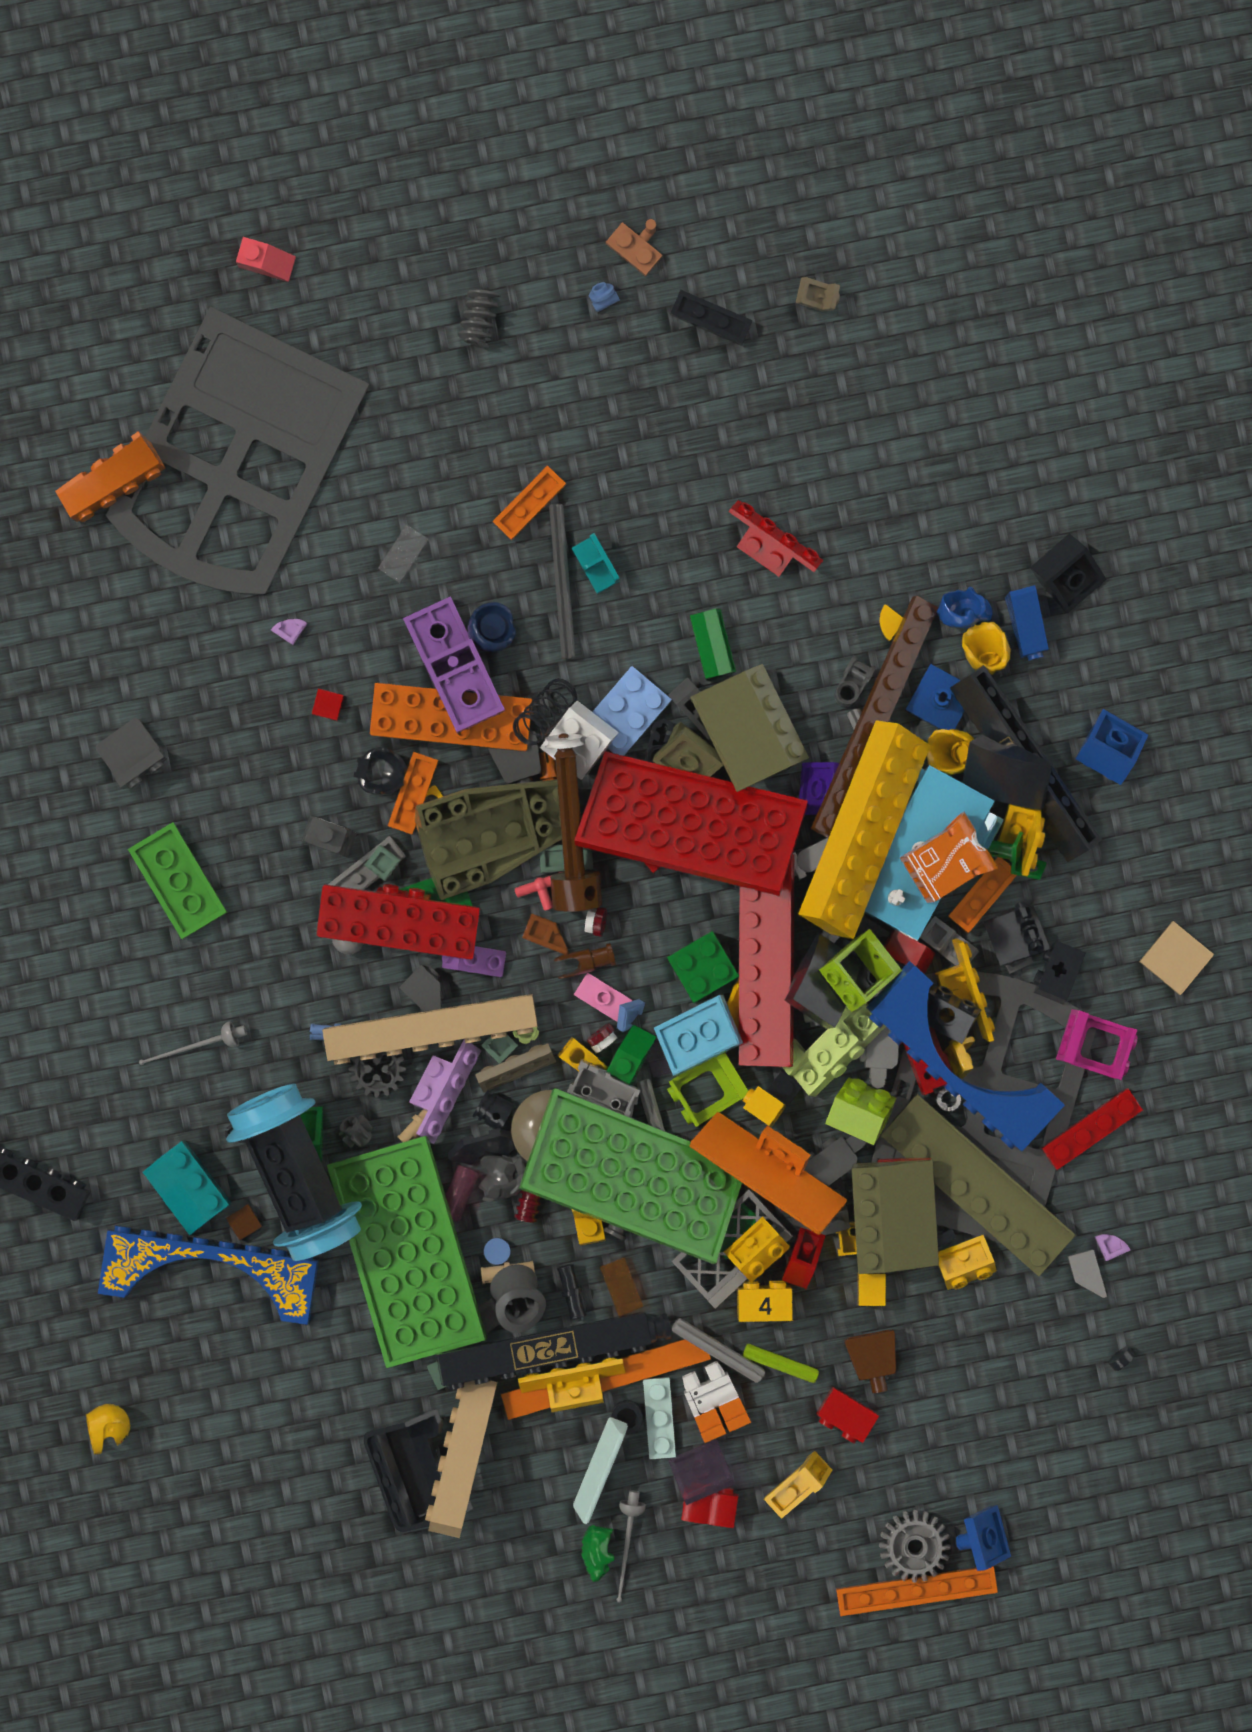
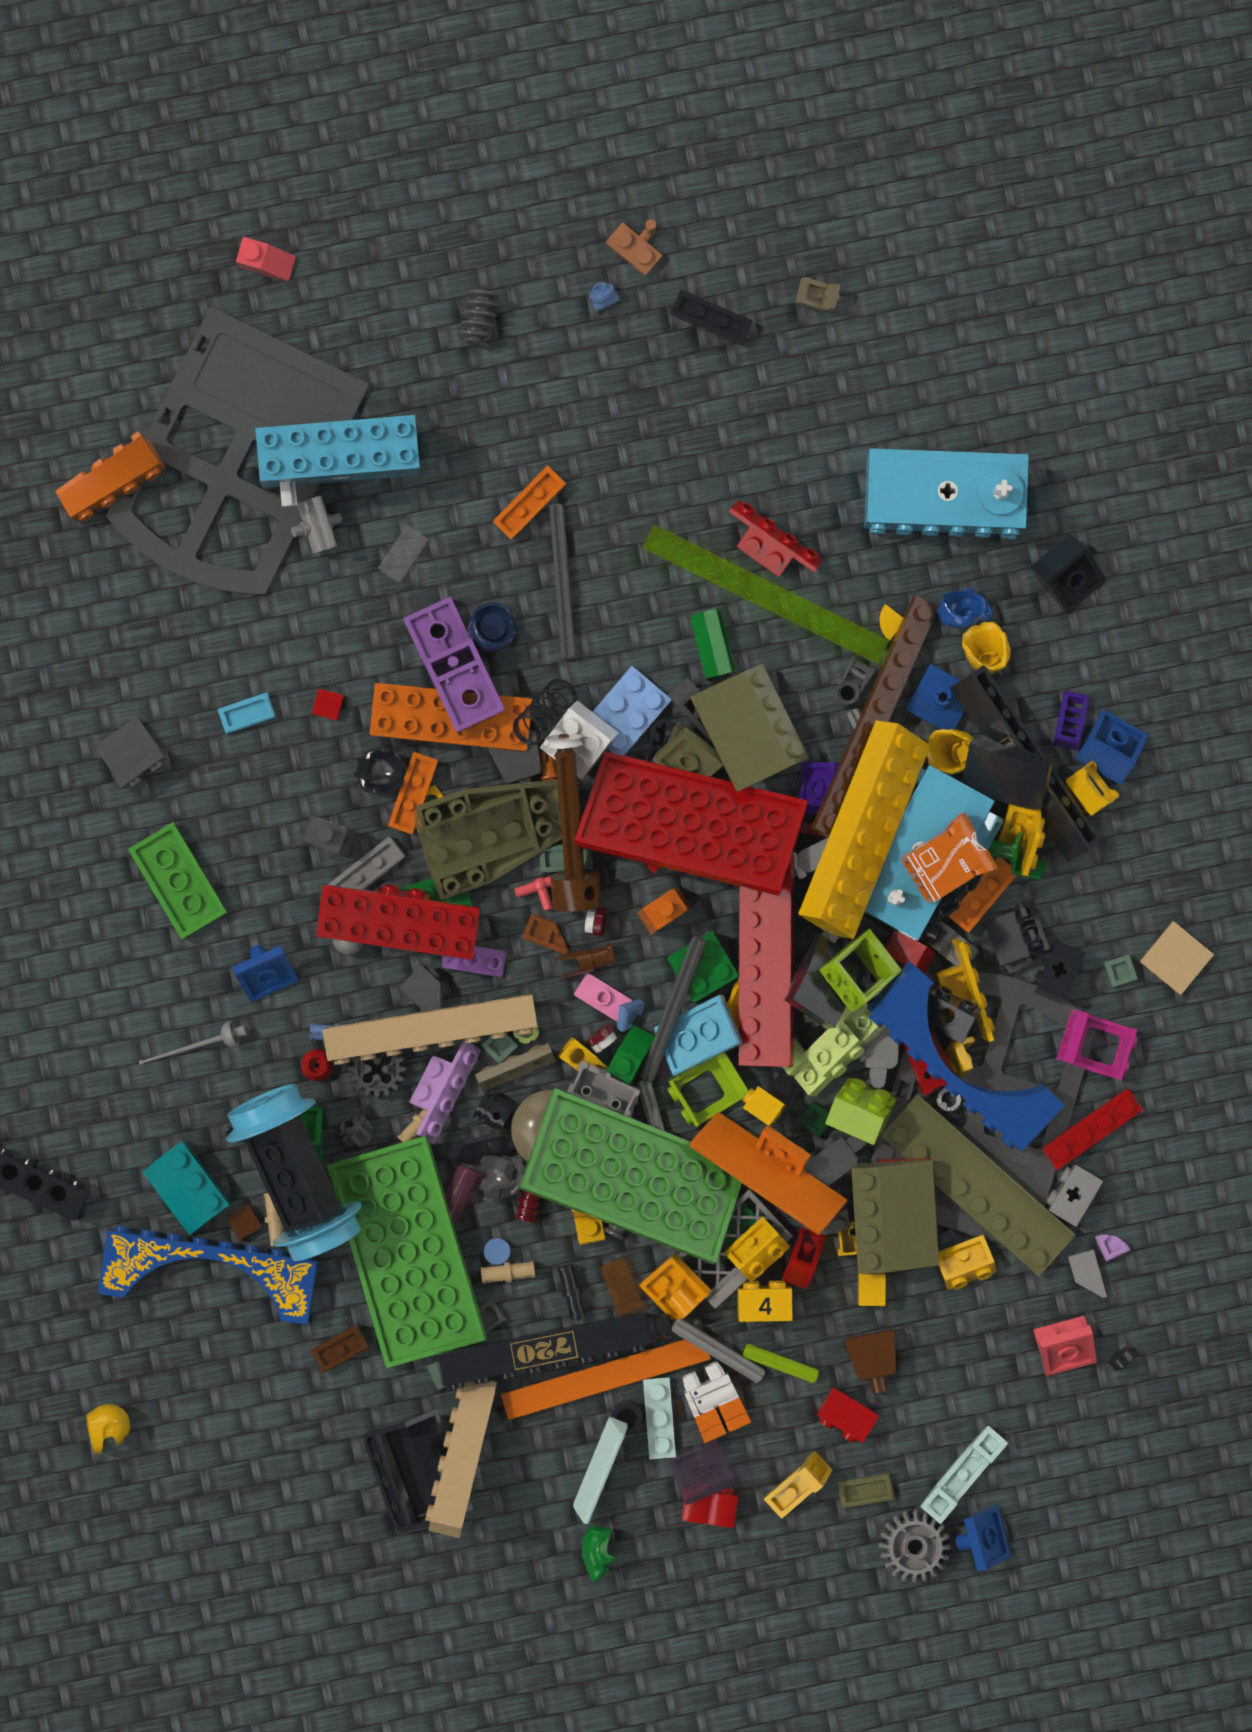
lavender tile [271,619,308,645] -> none
sand green tile [364,845,401,882] -> none
dark grey hat [490,1264,546,1333] -> none
yellow bracket [518,1358,625,1412] -> none
teal panel [572,533,620,594] -> none
light grey sword [616,1490,646,1603] -> none
orange plate [836,1566,998,1616] -> none
blue slope [1005,585,1049,661] -> none
none -> medium azure tile [217,692,276,734]
none -> blue tile [232,945,299,1002]
none -> medium azure piece [255,415,420,507]
none -> tan pin [263,1193,285,1246]
none -> light grey pin [291,496,342,554]
none -> red plate [301,1049,334,1082]
none -> reddish brown plate [310,1324,369,1374]
none -> orange torso [637,886,693,935]
none -> light orange plate [639,1253,711,1323]
none -> dark grey axle [640,936,706,1082]
none -> clear neon green plate [642,525,889,665]
none -> dark green tile [798,1101,829,1138]
none -> red tile [800,822,826,839]
none -> olive tile [837,1473,894,1509]
none -> medium azure piece [864,448,1029,539]
none -> light aqua slope [920,1426,1008,1524]
none -> black piece [921,808,1006,945]
none -> coral bracket [1033,1316,1097,1376]
none -> light grey brick [1046,1164,1103,1227]
none -> dark purple slope [1053,691,1090,750]
none -> yellow piece [1066,760,1119,816]
none -> sand green tile [1103,954,1137,988]

